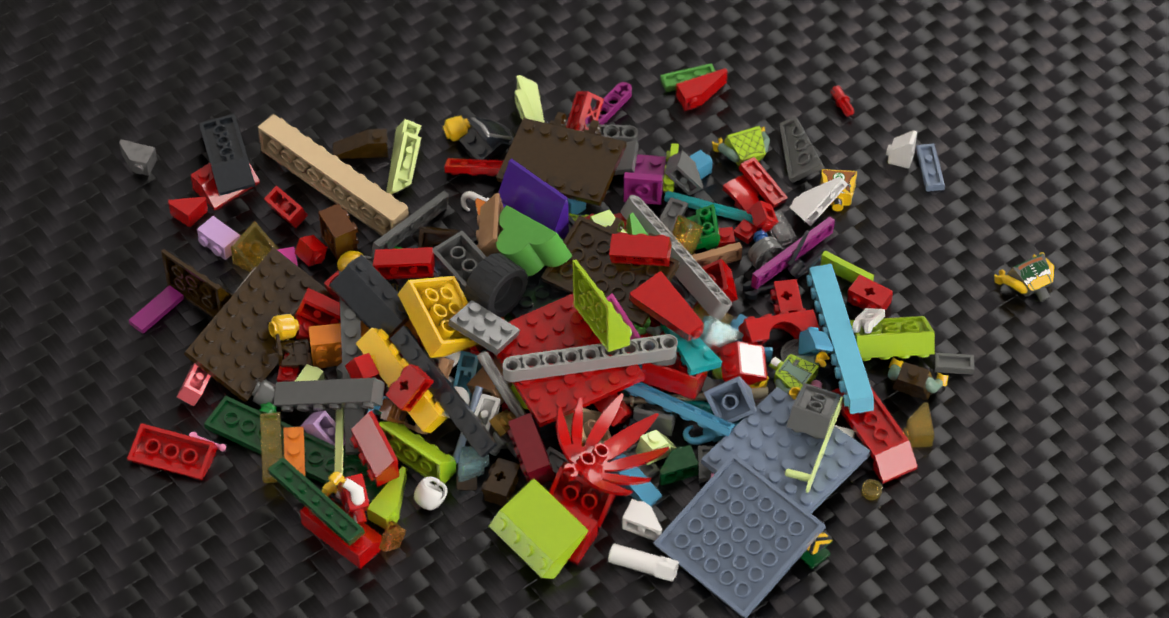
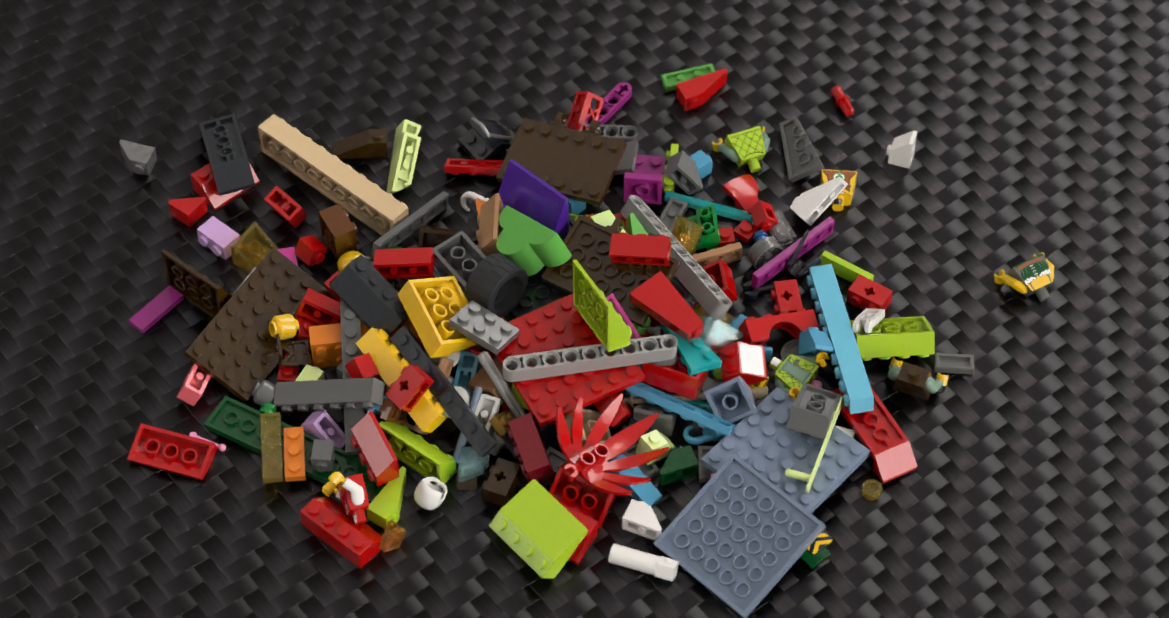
dark green plate [268,457,365,546] -> none
yellowish green piece [334,407,344,486] -> none
yellow head [443,115,471,142] -> none
yellowish green wedge [515,75,544,122] -> none
plate [739,157,788,208] -> none
clear yellow slope [903,402,934,448] -> none
sand blue tile [916,144,945,191] -> none
none -> dark grey brick [311,439,335,472]

